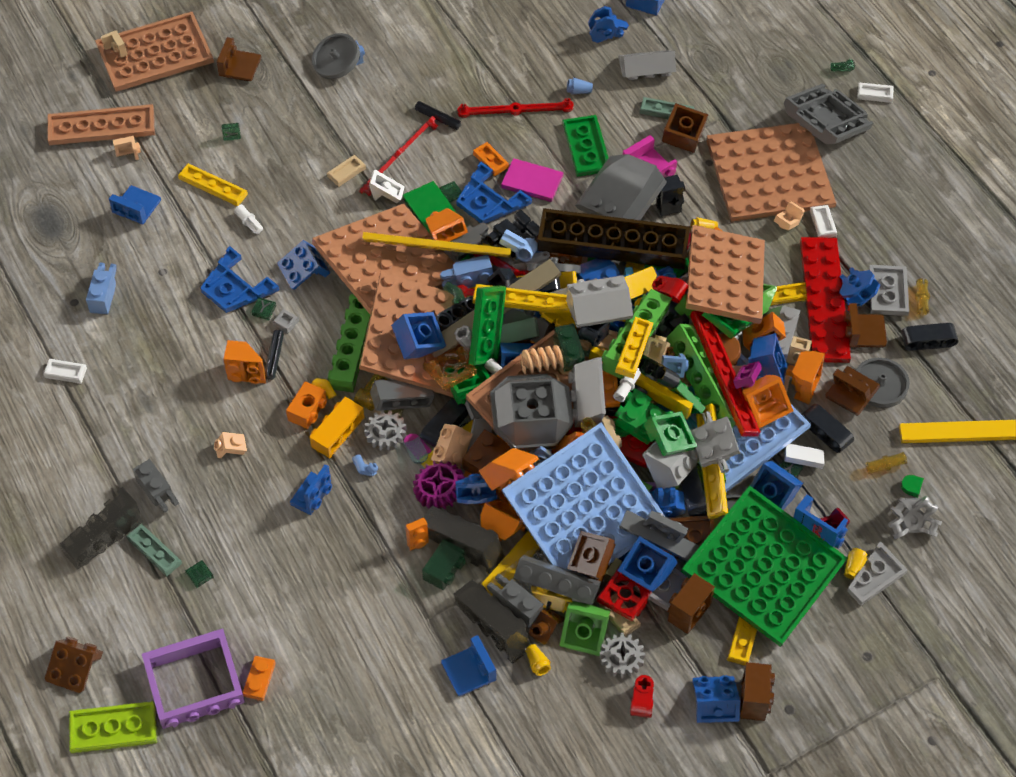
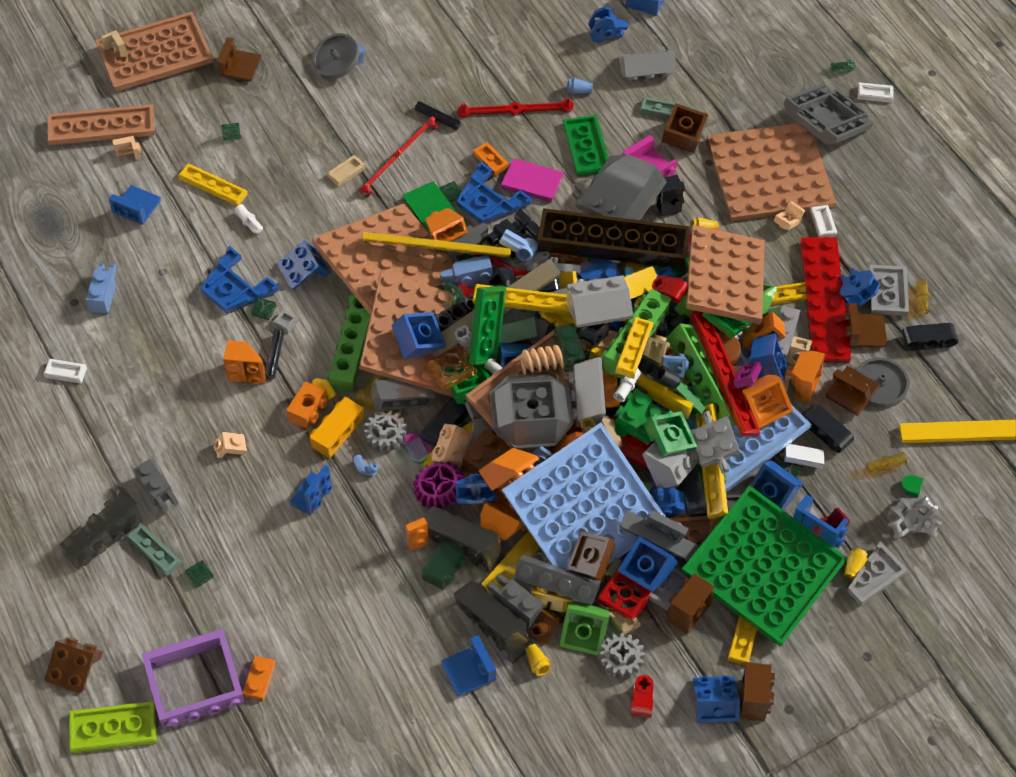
white slope [369,170,404,203] -> none

